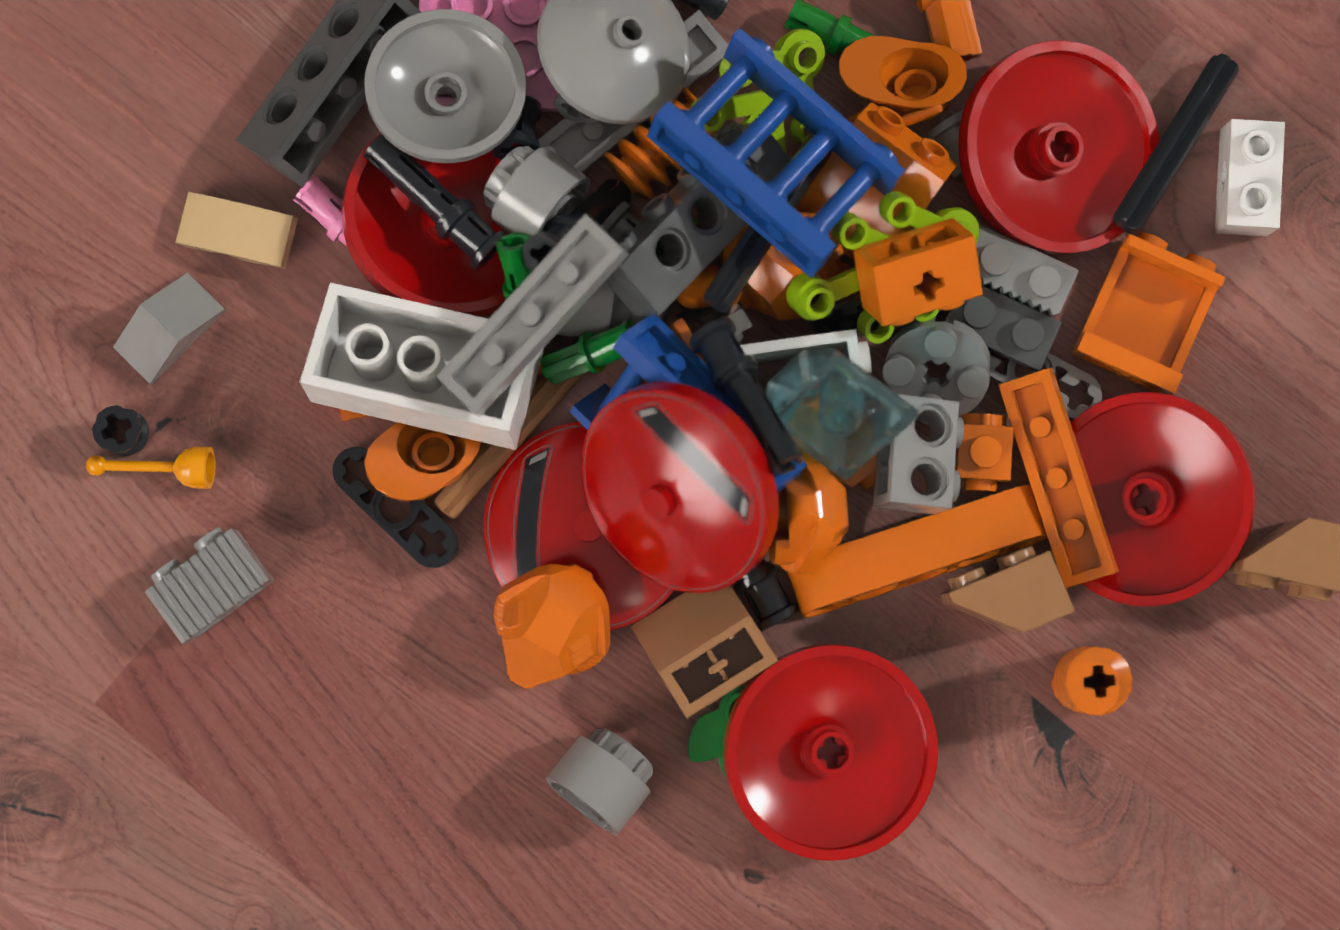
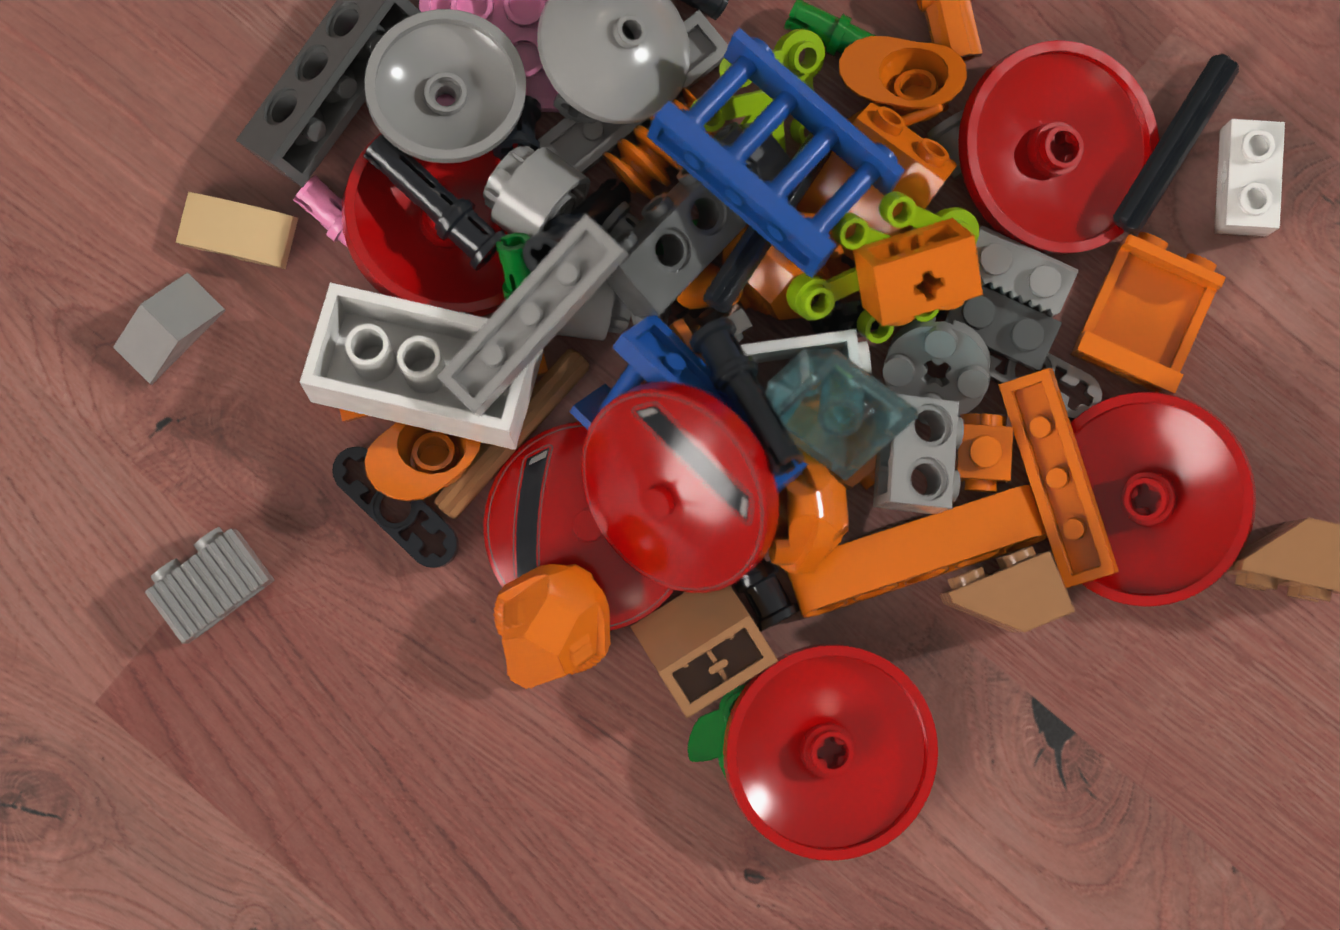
light orange hinge [86,446,215,489] -> none
black bush [92,405,150,456] -> none
green axle [541,320,636,384] -> none
light grey piece [545,728,653,836] -> none
orange piece [1051,646,1133,716] -> none

